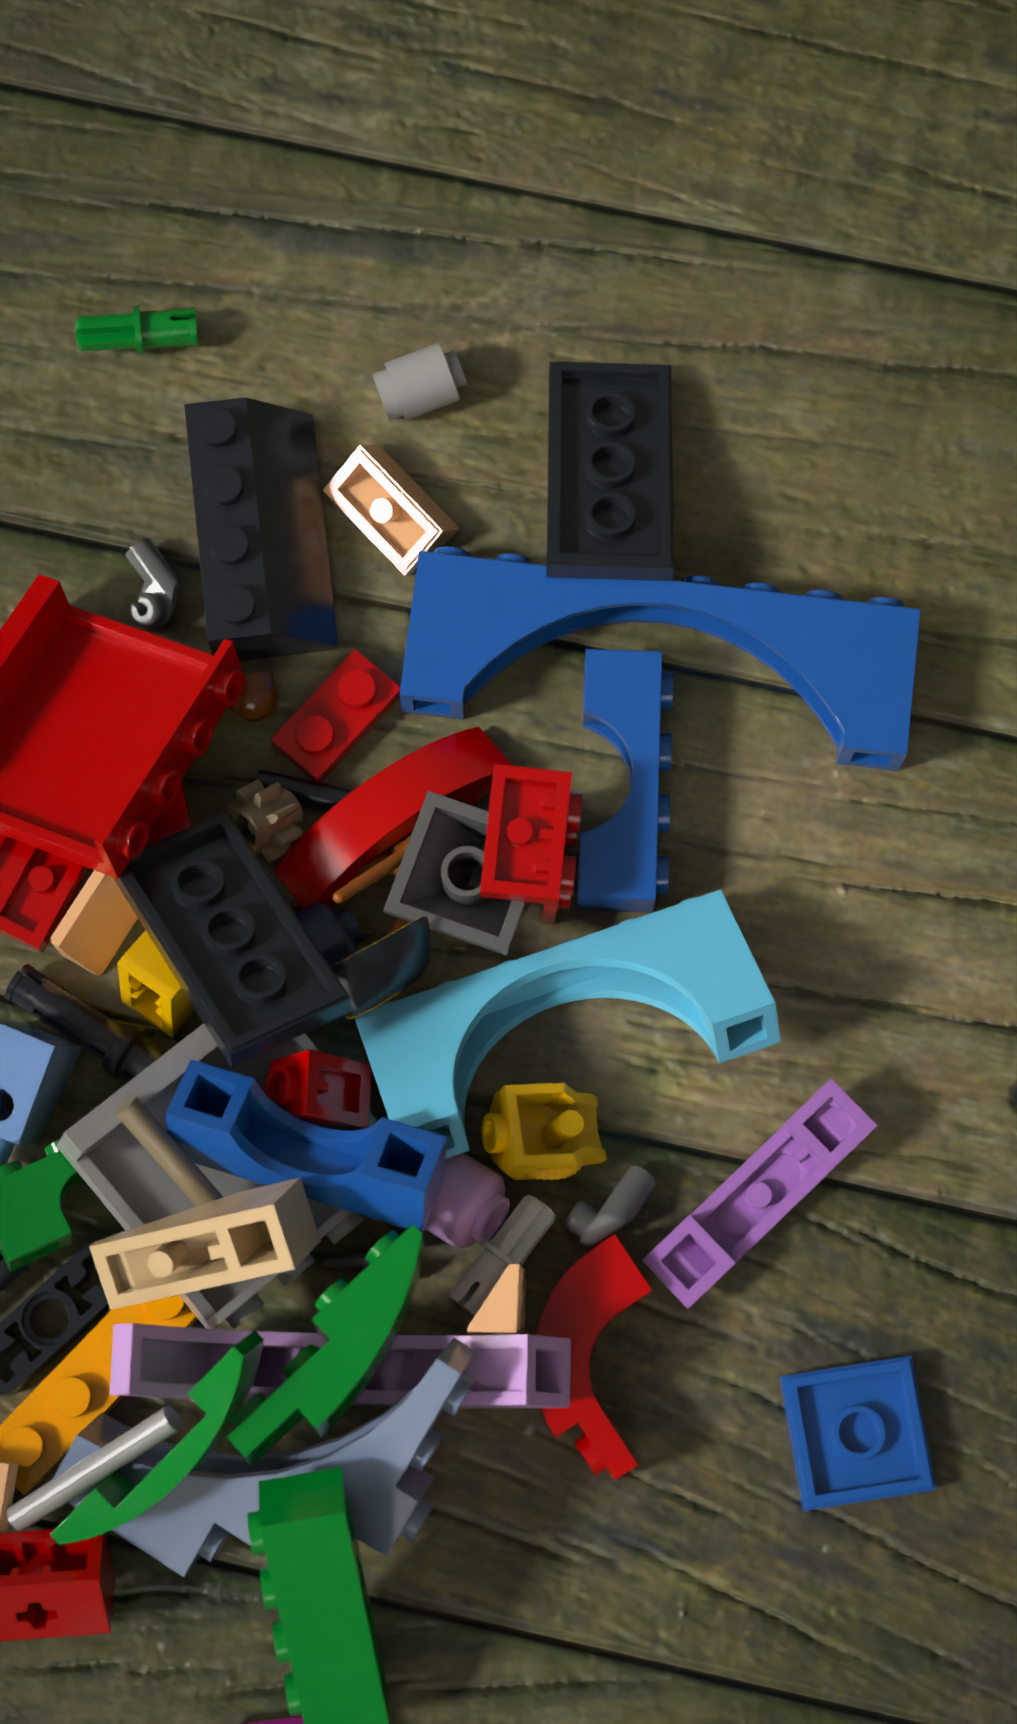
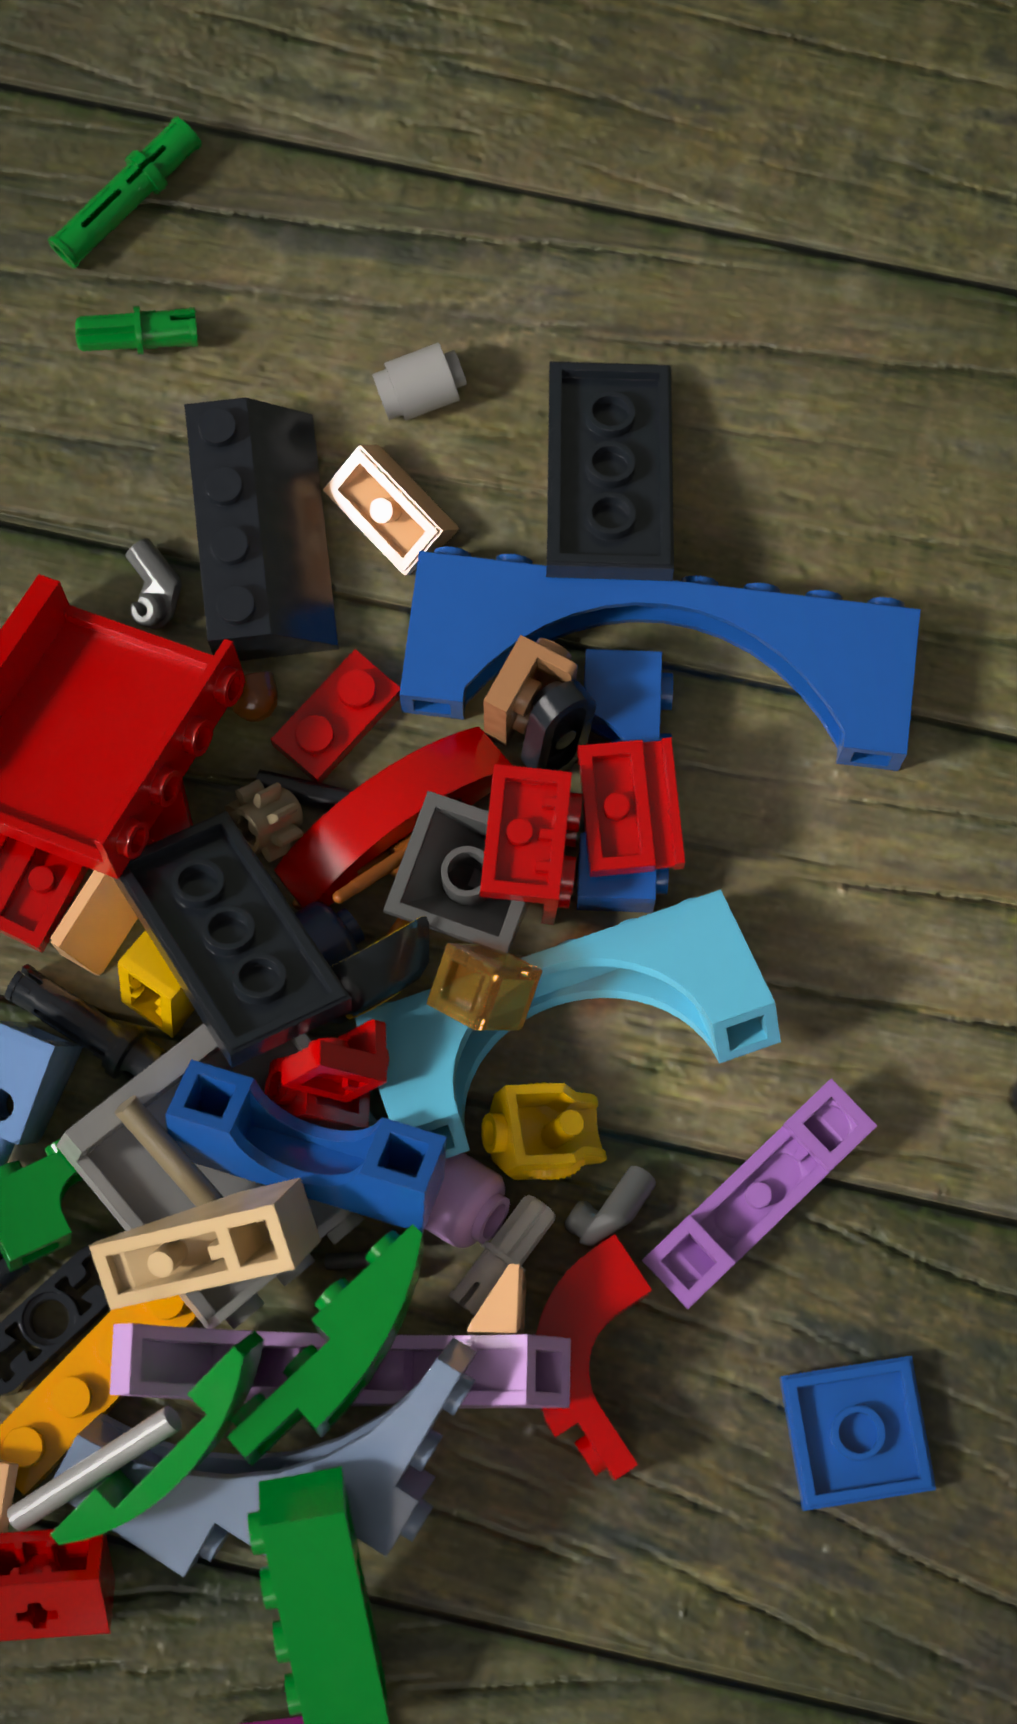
none -> green pin [48,116,202,269]
none -> red bracket [281,1019,389,1103]
none -> clear orange panel [426,943,543,1031]
none -> medium nougat bracket [484,635,578,747]
none -> black plate [521,680,597,771]
none -> red plate [577,737,685,877]

